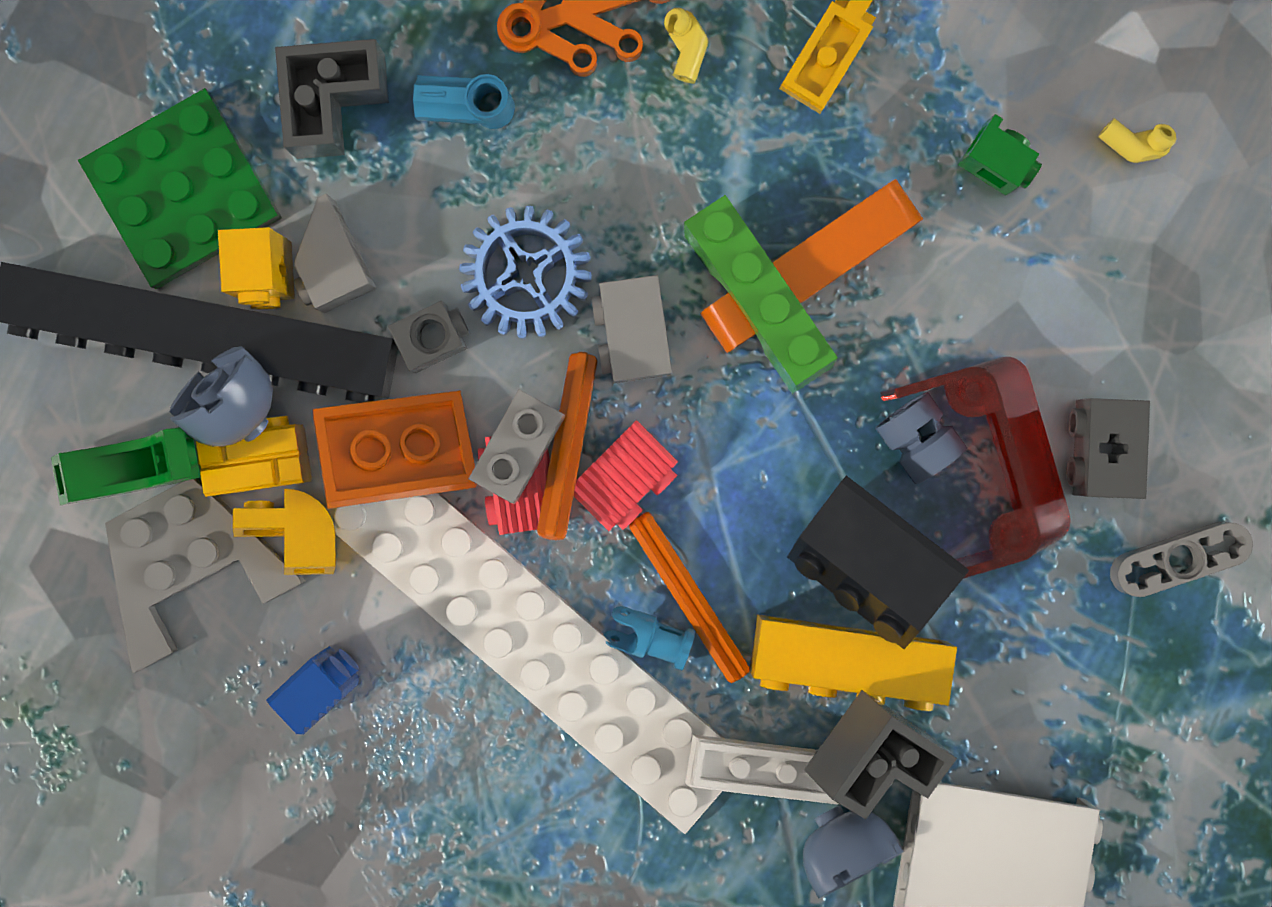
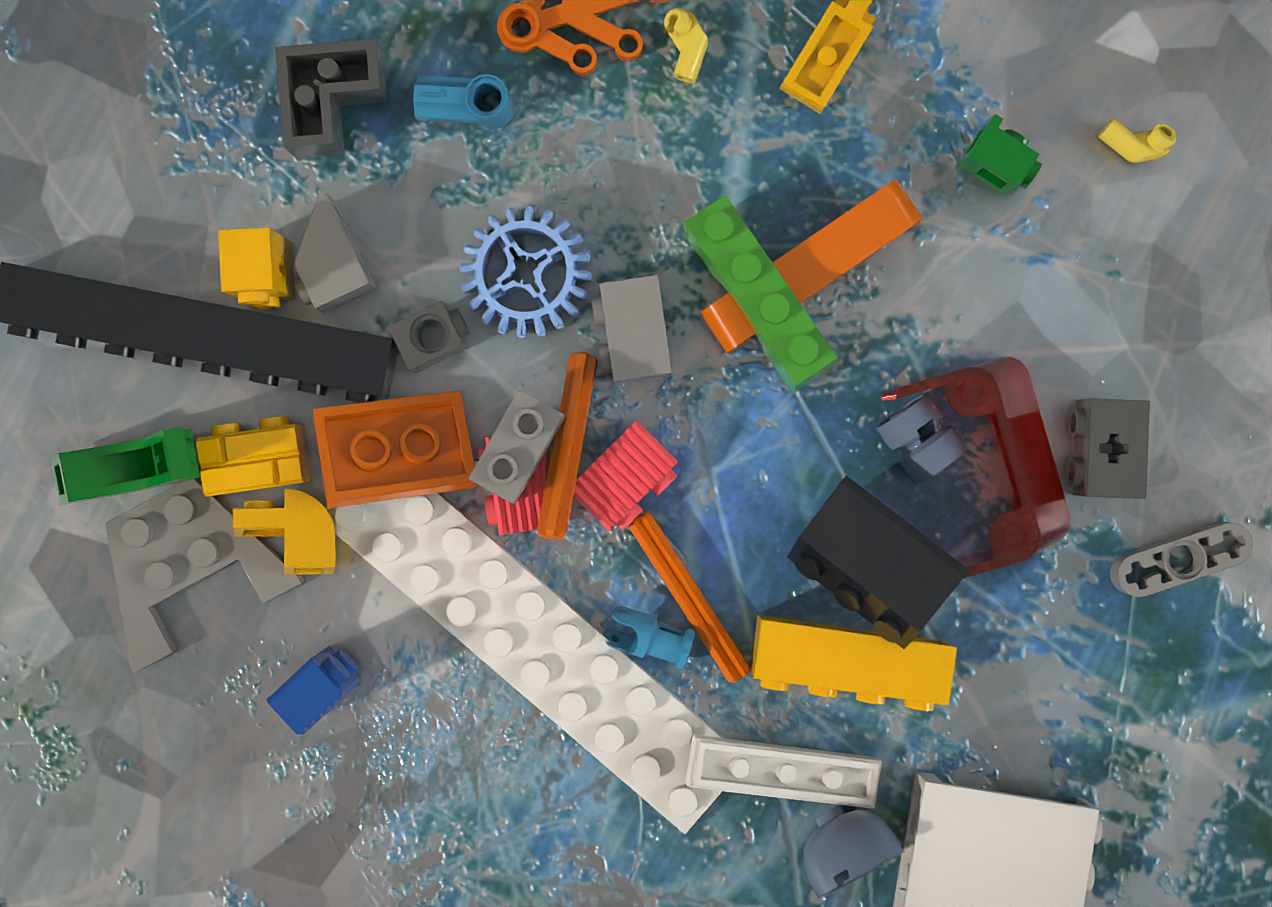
green plate [78,88,282,289] -> none
sand blue cylinder [169,346,273,447] -> none
dark grey brick [804,690,957,819] -> none

